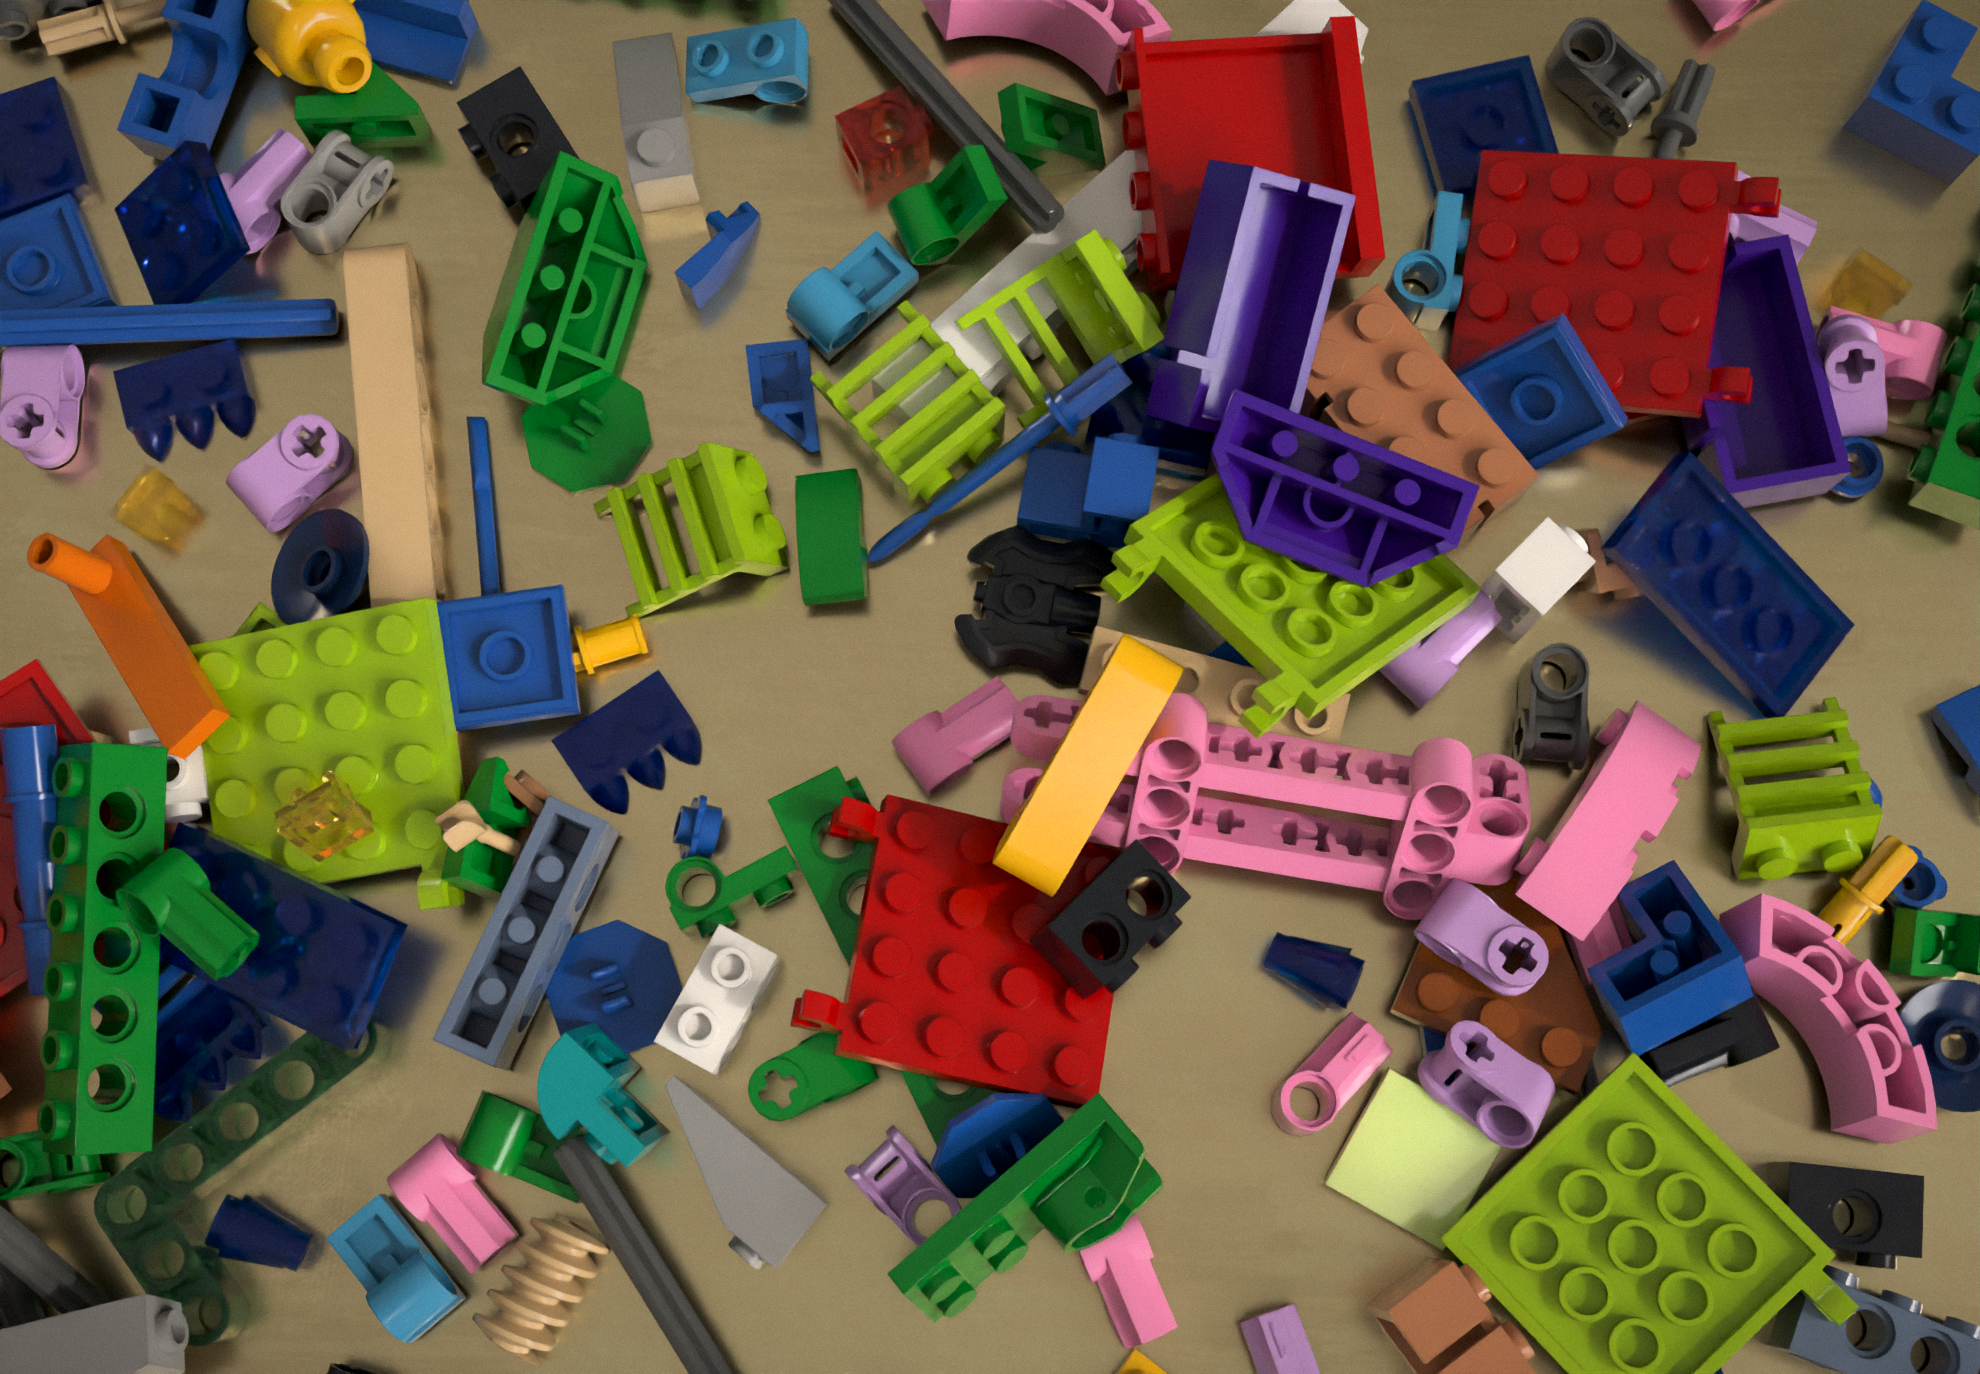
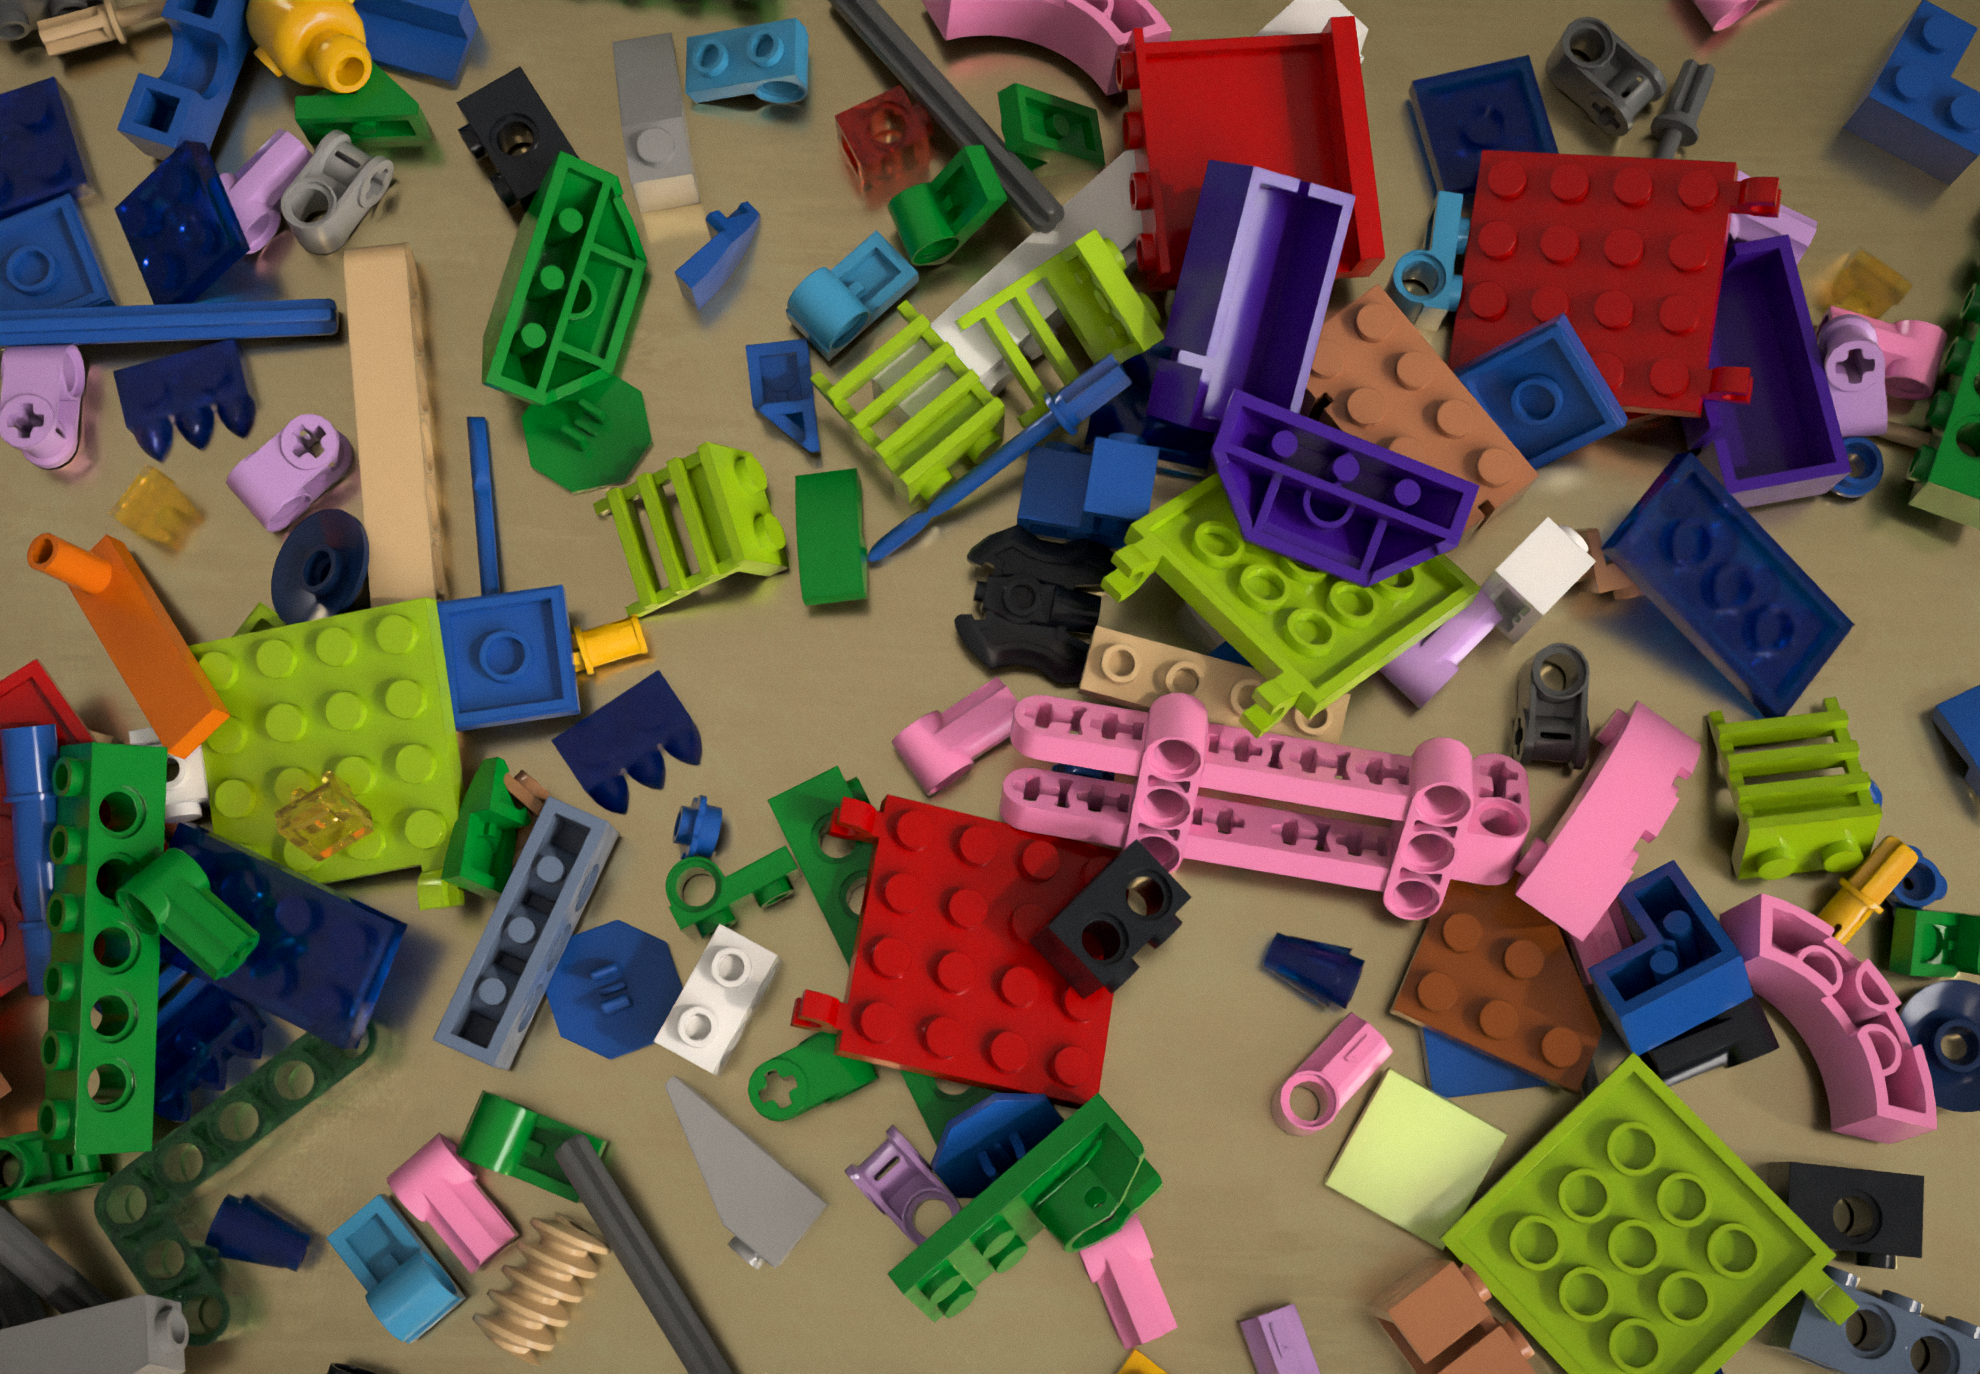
tan hand [434,800,521,856] -> none
teal brick [537,1022,670,1168] -> none
yellow beam [992,633,1184,897] -> none
lavender piece [1414,878,1548,996] -> none
lavender piece [1418,1020,1555,1149] -> none

